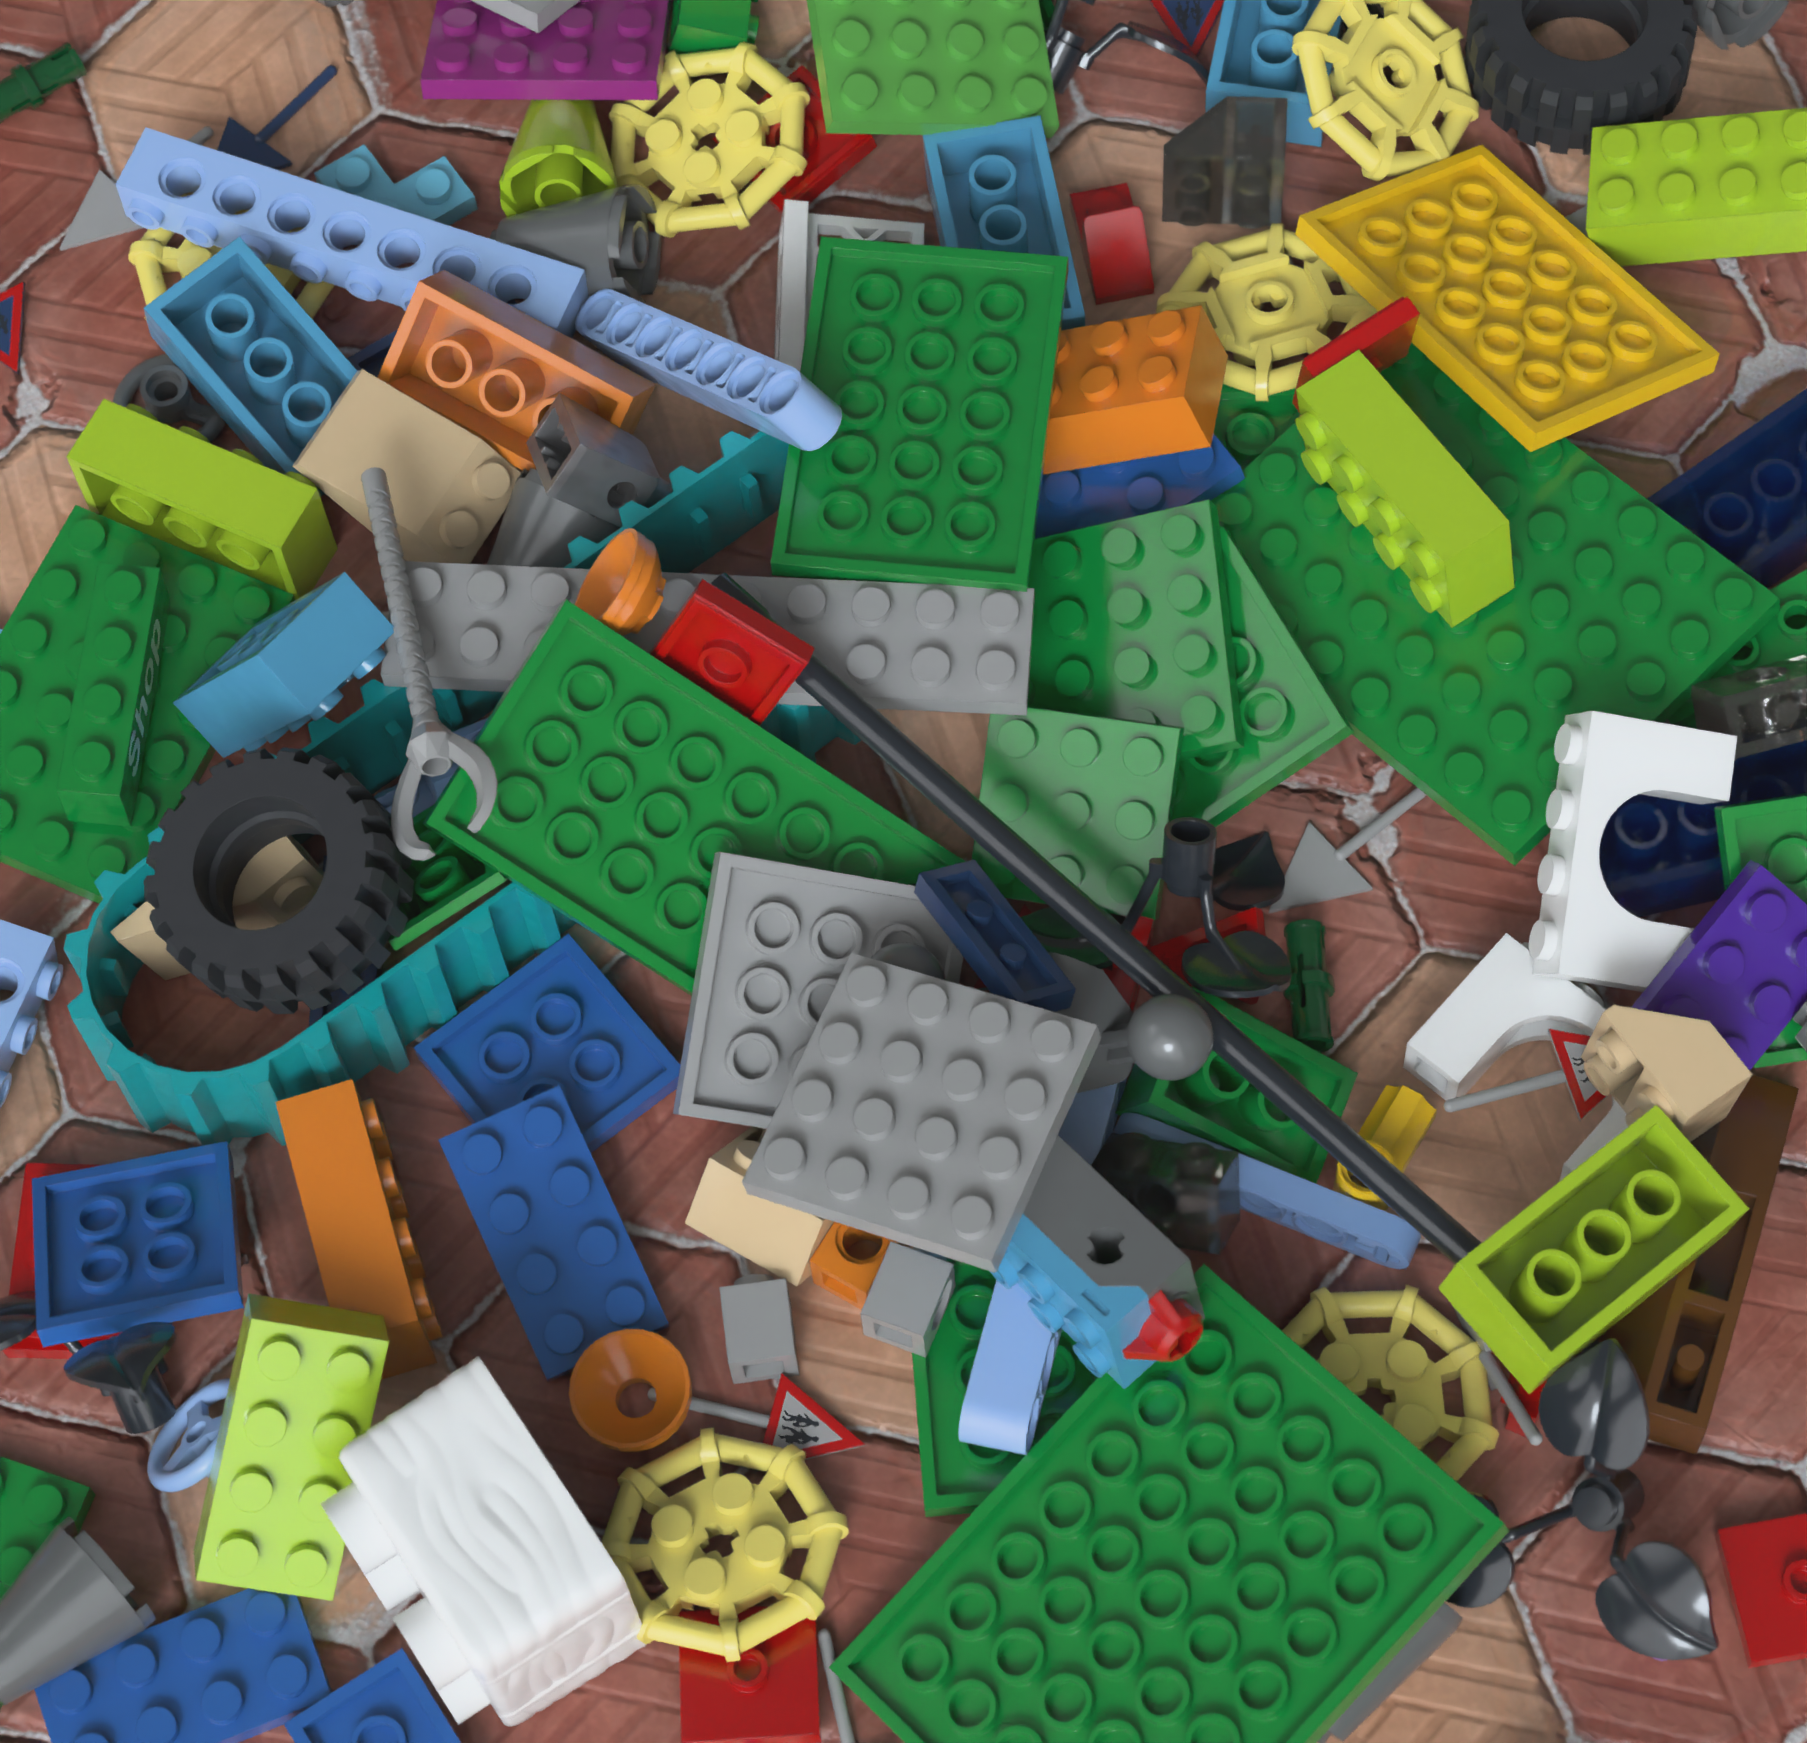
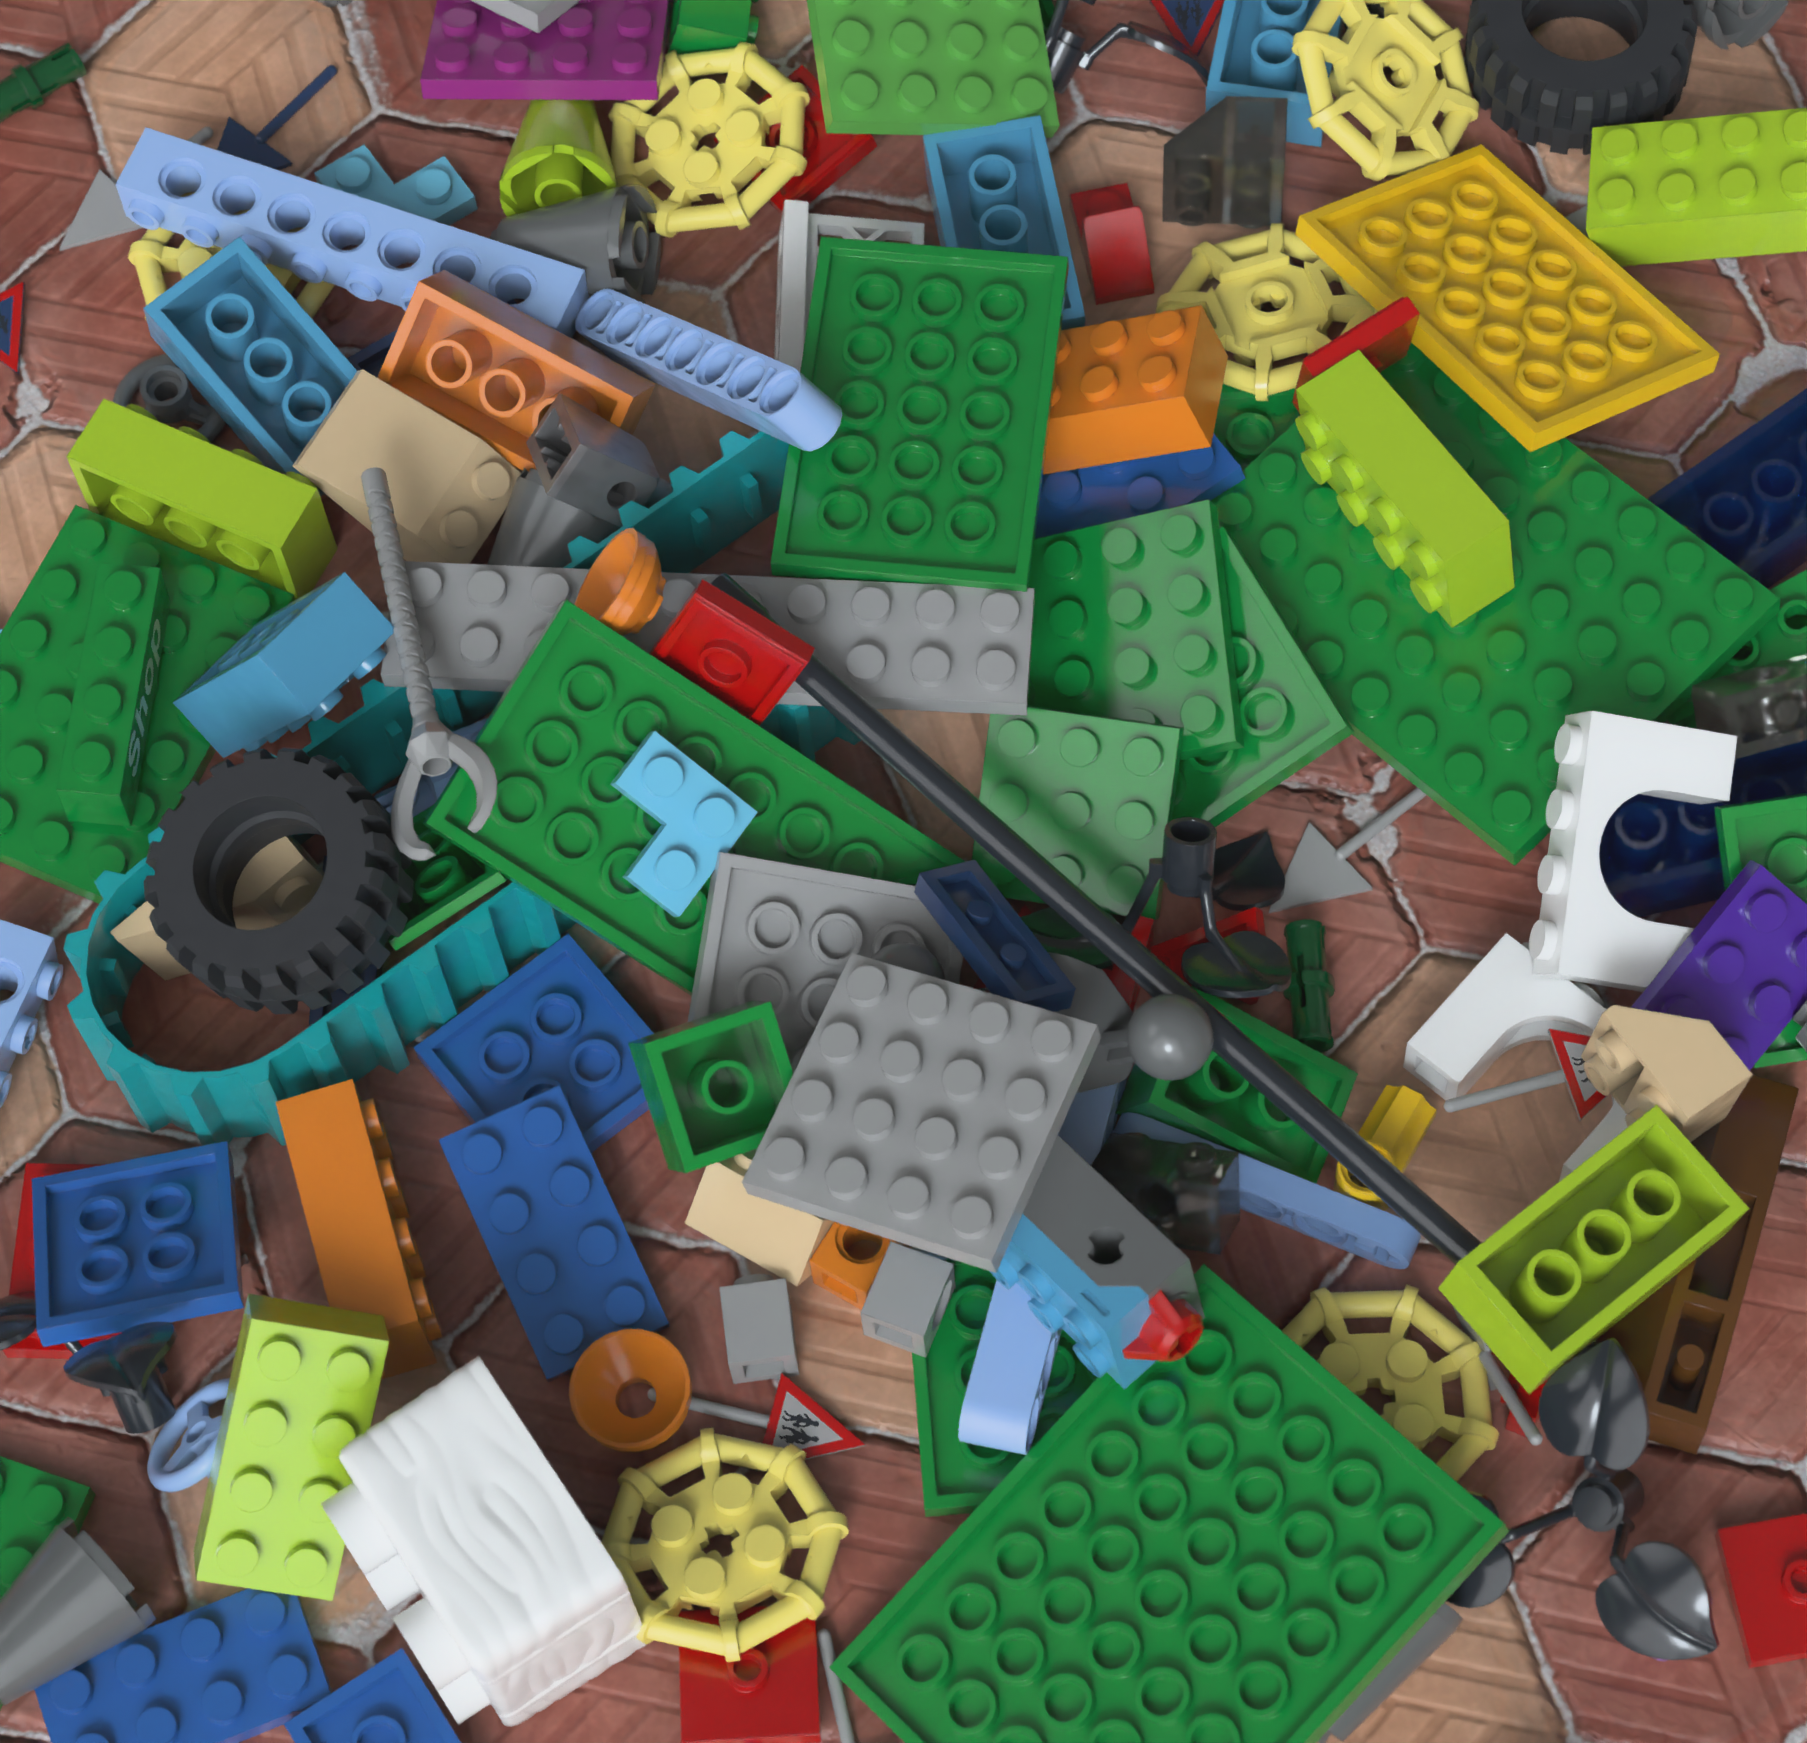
none -> medium azure plate [611,731,757,917]
none -> green brick [628,1000,794,1173]

